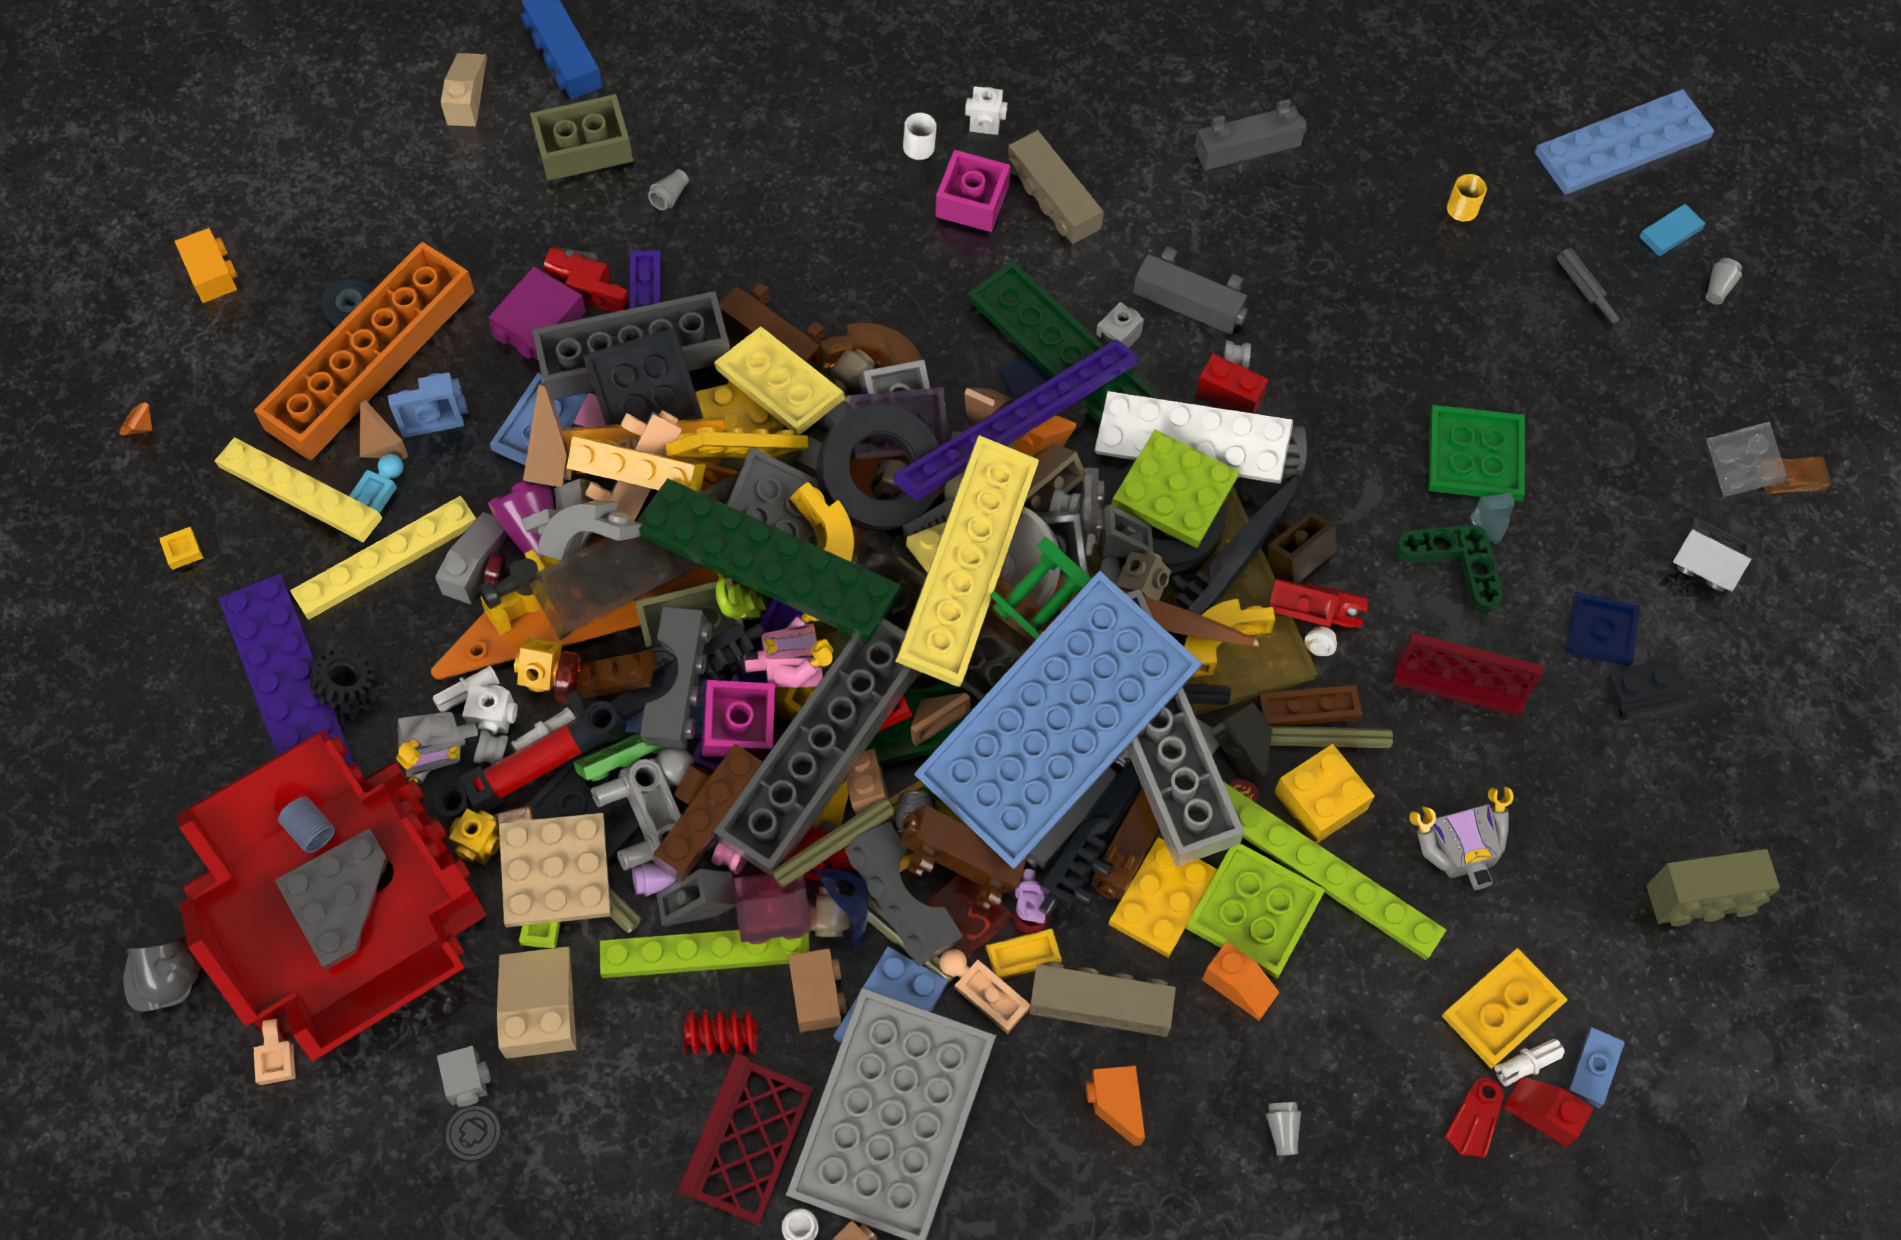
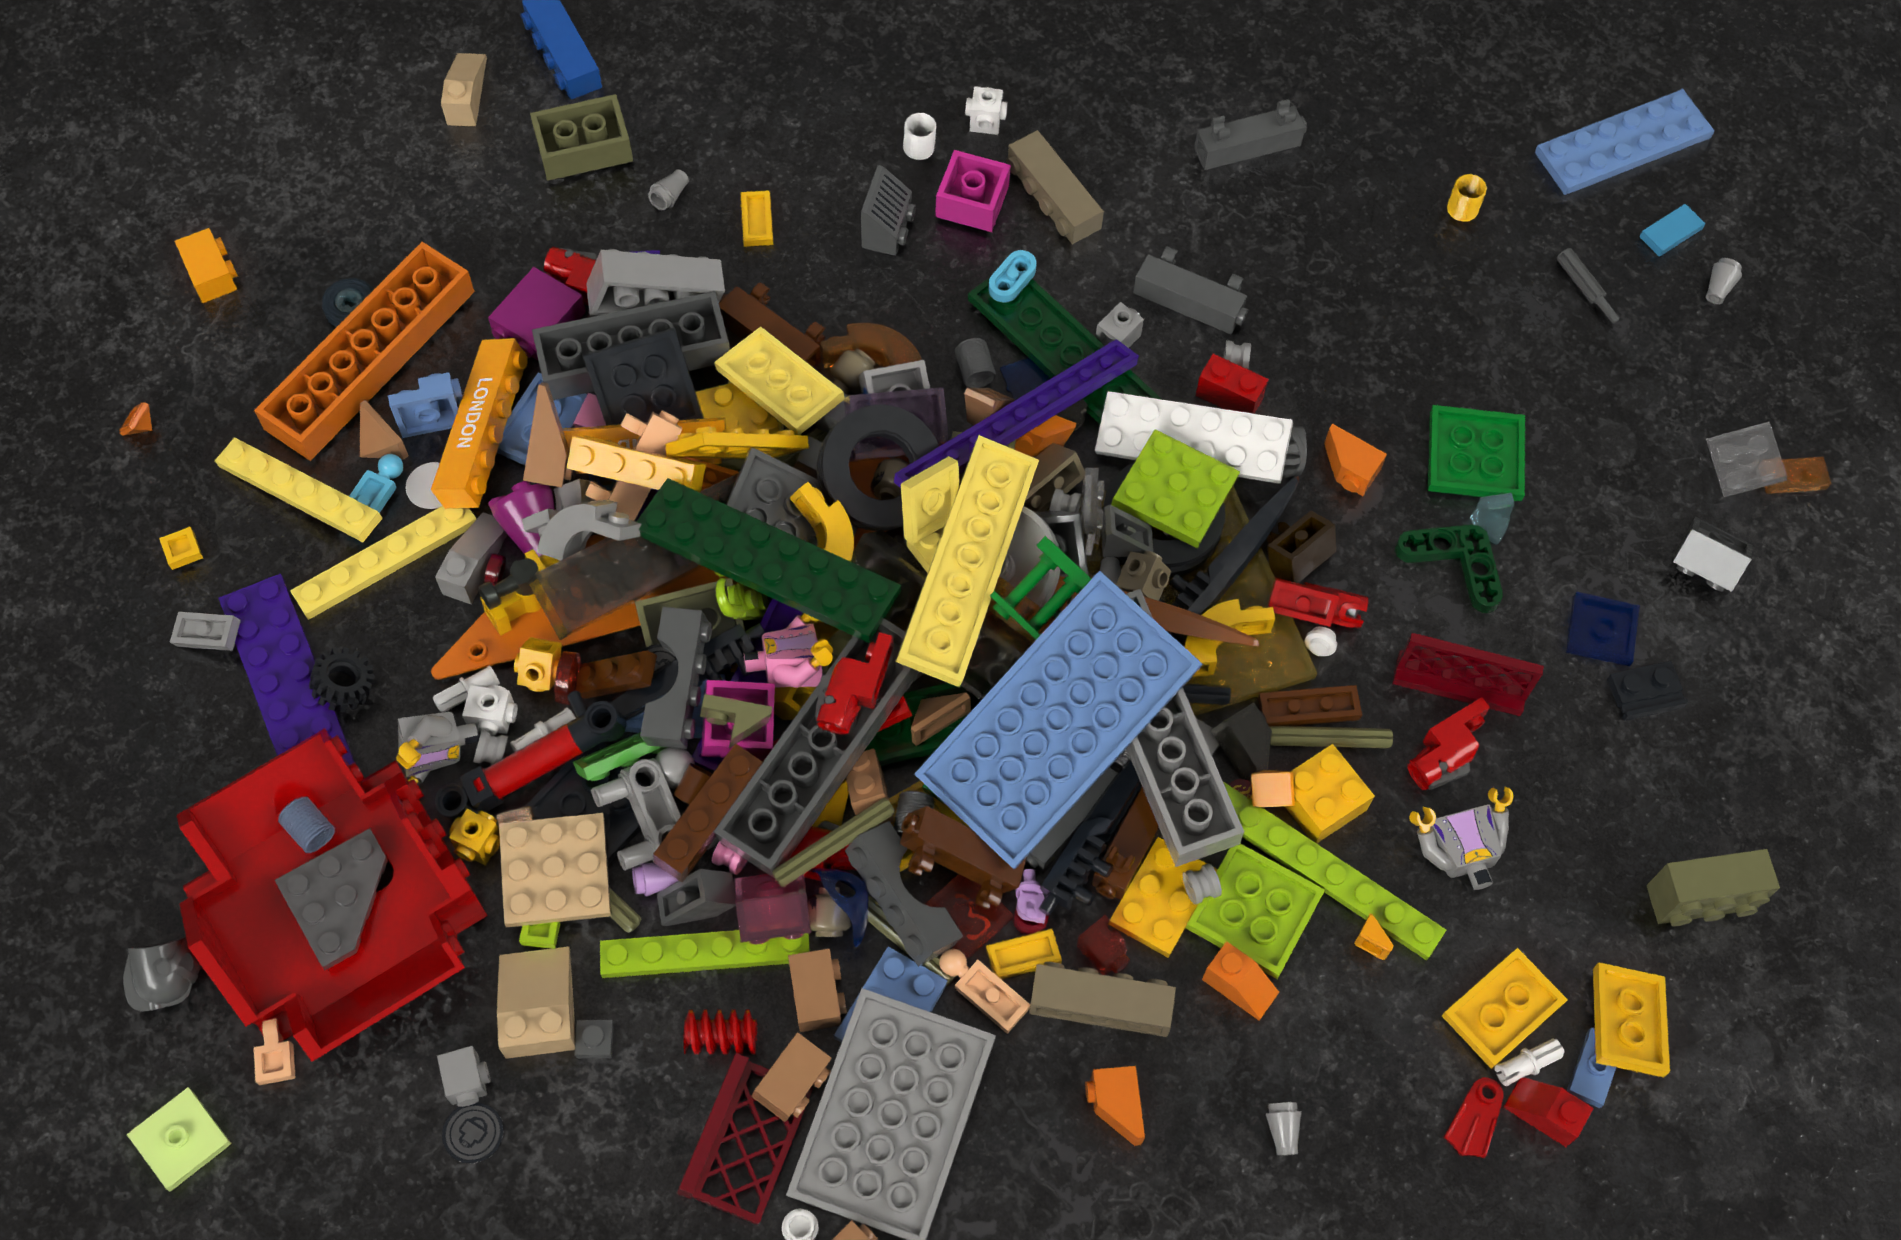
none -> yellowish green plate [127,1087,232,1192]
none -> light grey plate [170,612,241,651]
none -> white sticker [406,462,443,509]
none -> light orange brick [431,338,528,509]
none -> dark grey plate [575,1020,614,1058]
none -> light grey brick [586,249,725,316]
none -> olive slope [700,694,773,748]
none -> yellow tile [740,190,773,247]
none -> medium nougat brick [751,1032,832,1122]
none -> red plate [815,632,894,734]
none -> dark grey slope [861,165,916,256]
none -> light yellow plate [901,456,959,544]
none -> dark grey piece [955,338,996,388]
none -> medium azure plate [988,250,1037,302]
none -> clear red brick [1077,915,1131,975]
none -> light grey wheel [1182,863,1222,905]
none -> light orange slope [1251,770,1295,807]
none -> orange slope [1324,424,1387,496]
none -> light orange slope [1354,913,1394,960]
none -> red plate [1407,697,1490,790]
none -> yellow plate [1593,962,1670,1078]

